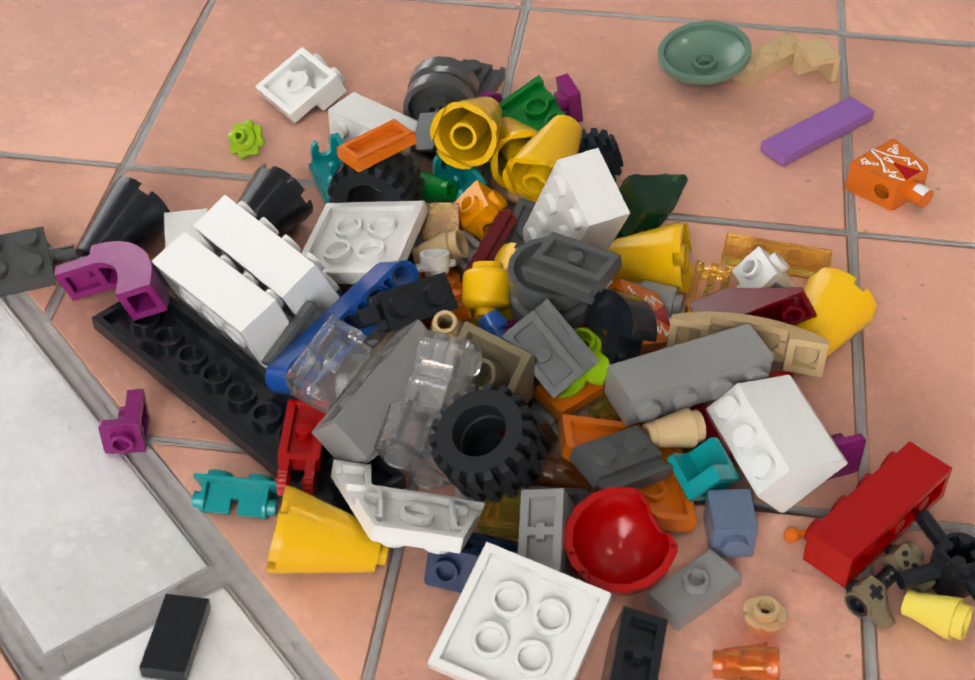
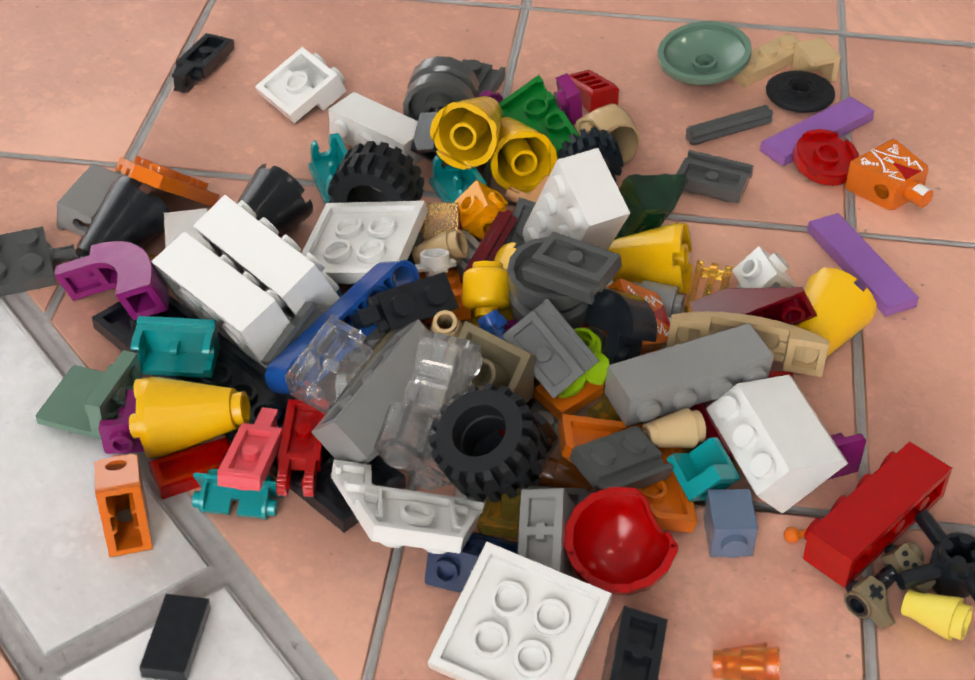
lime plant [227,119,265,160] -> none
yellow cone [265,485,389,573] -> none
orange tile [336,119,417,173] -> none
green cone [420,171,457,204] -> none
yellow cone [503,115,583,202] -> none
light grey plate [647,549,742,631] -> none
clear yellow tile [721,233,833,279] -> none
tan plate [743,595,787,637] -> none
none -> sand green bracket [35,350,142,440]
none -> light grey hinge [57,163,123,236]
none -> orange torso [94,454,153,558]
none -> orange plate [116,155,219,207]
none -> yellow cone [129,377,250,458]
none -> teal hinge [131,316,220,378]
none -> red tile [148,437,230,500]
none -> black hinge [172,33,235,93]
none -> coral hinge [217,407,283,491]
none -> red slope [569,69,619,113]
none -> tan piece [575,104,640,165]
none -> dark grey plate [674,150,754,203]
none -> dark grey axle [685,105,773,145]
none -> black wheel [766,71,835,113]
none -> red tile [792,129,859,186]
none -> medium lavender tile [807,213,919,316]

